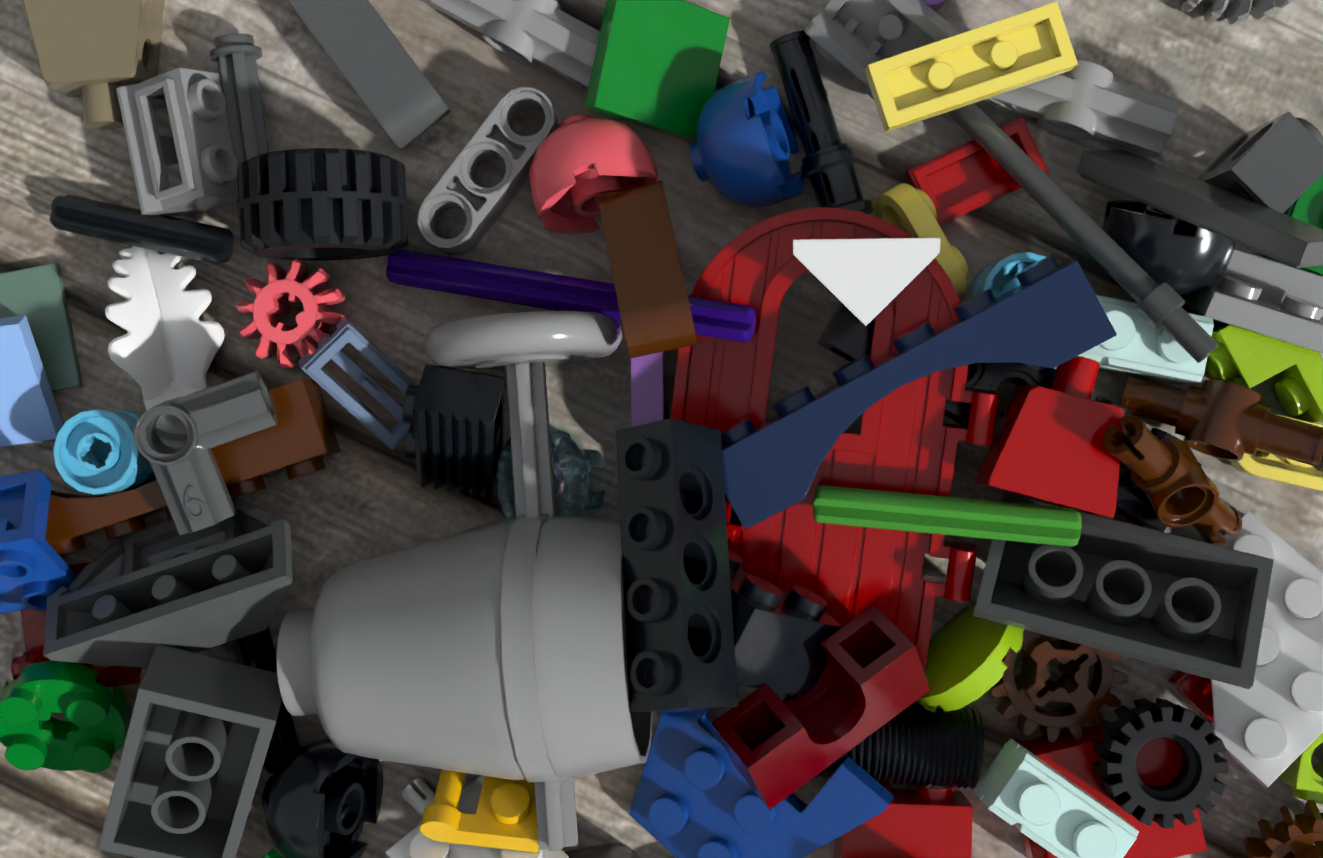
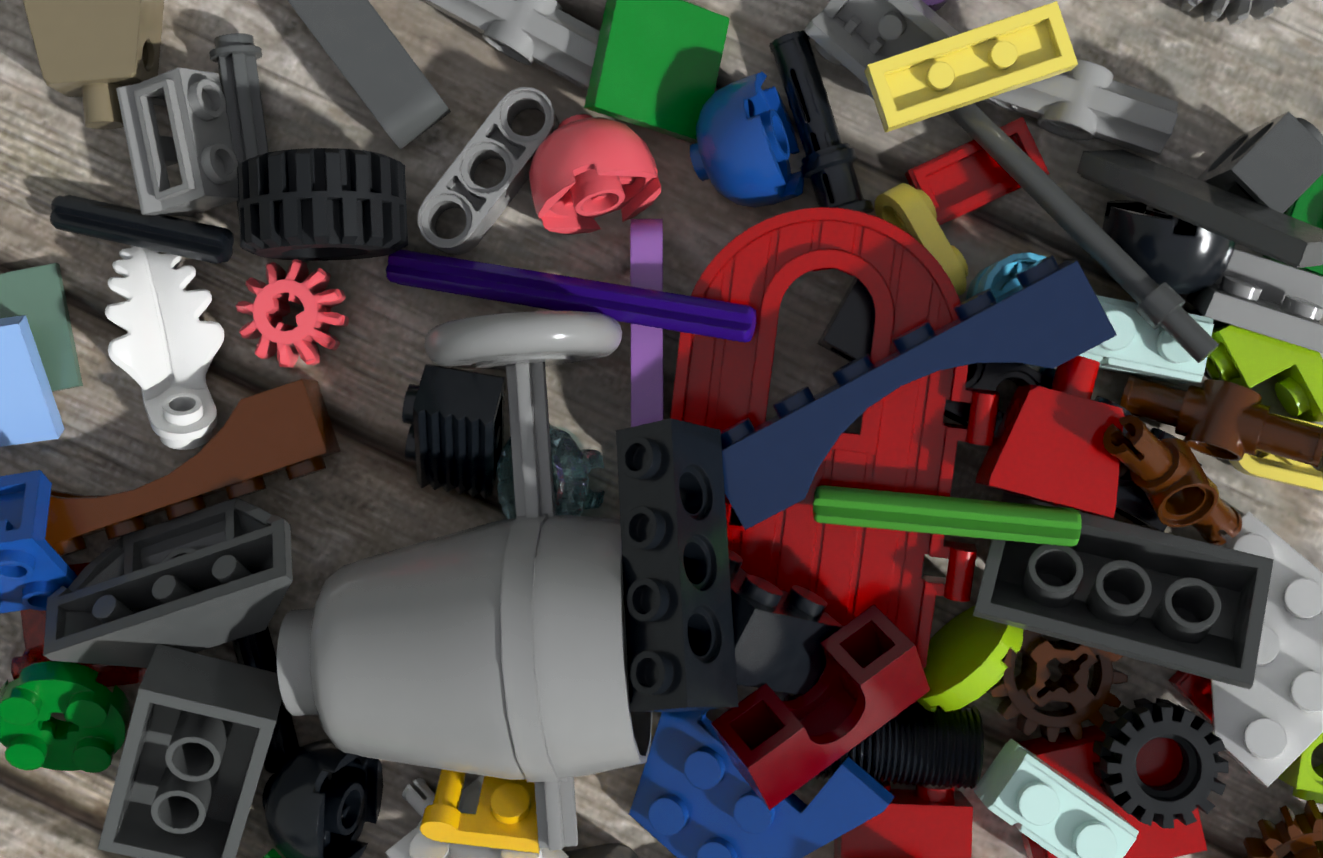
medium azure wheel [53,409,161,495] -> none
dark grey piece [134,370,278,535] -> none
sand blue tile [298,317,417,450] -> none
reddish brown beam [597,180,698,359] -> none
white slope [793,238,940,326] -> none

